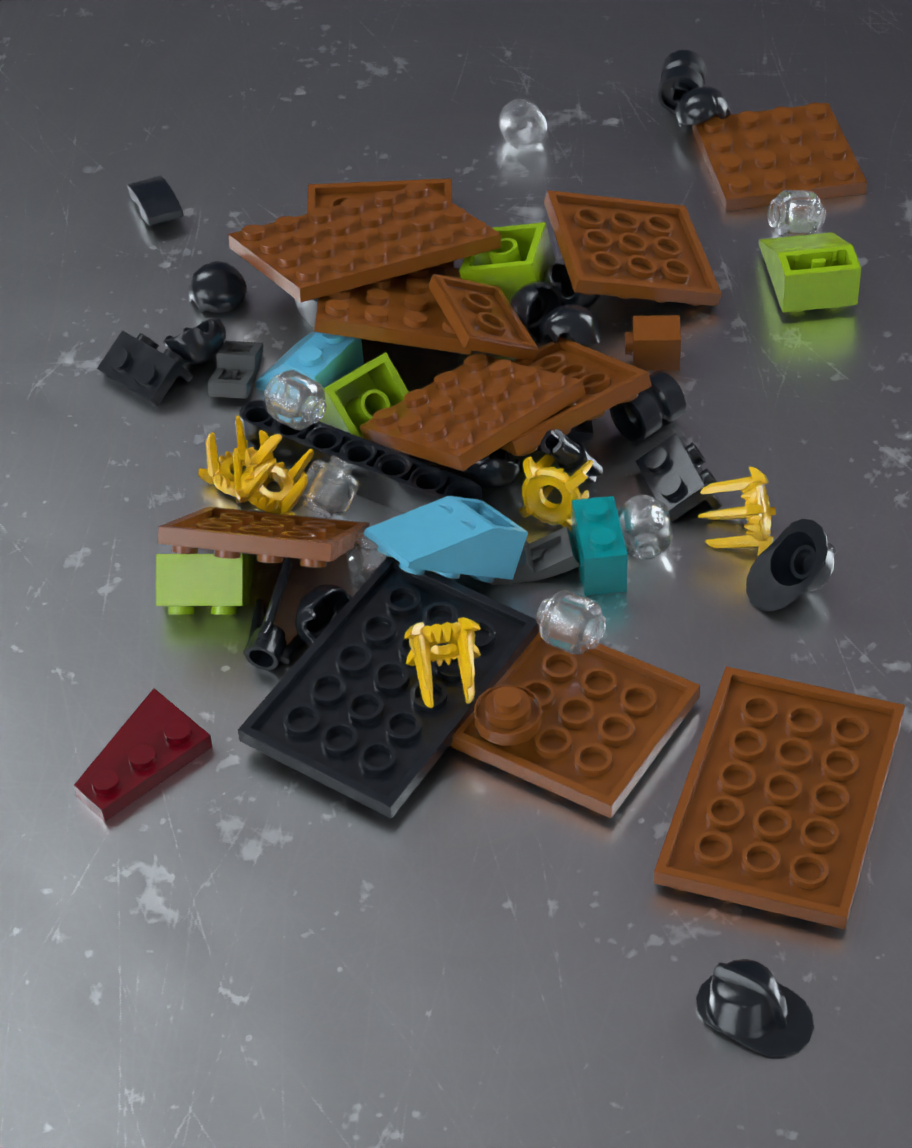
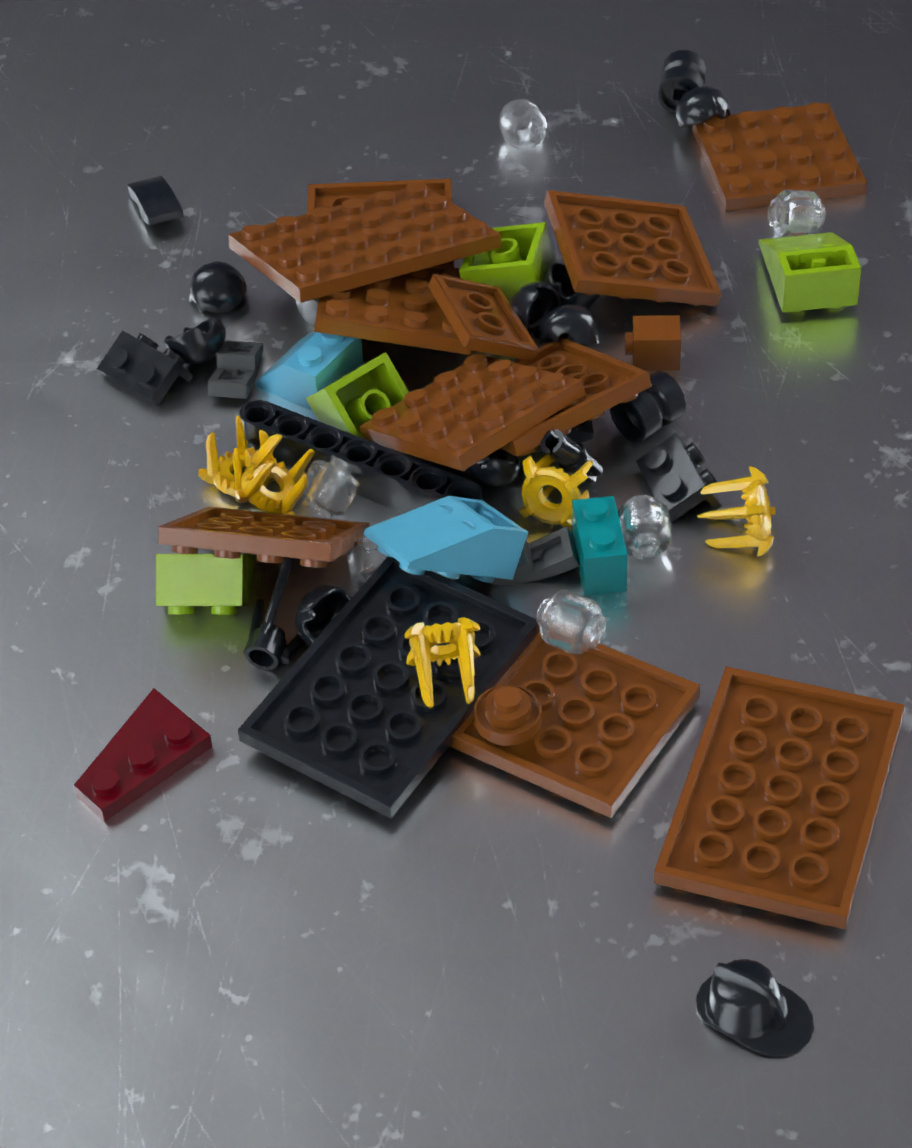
clear head [264,370,326,430] -> none
black piece [746,519,837,611] -> none

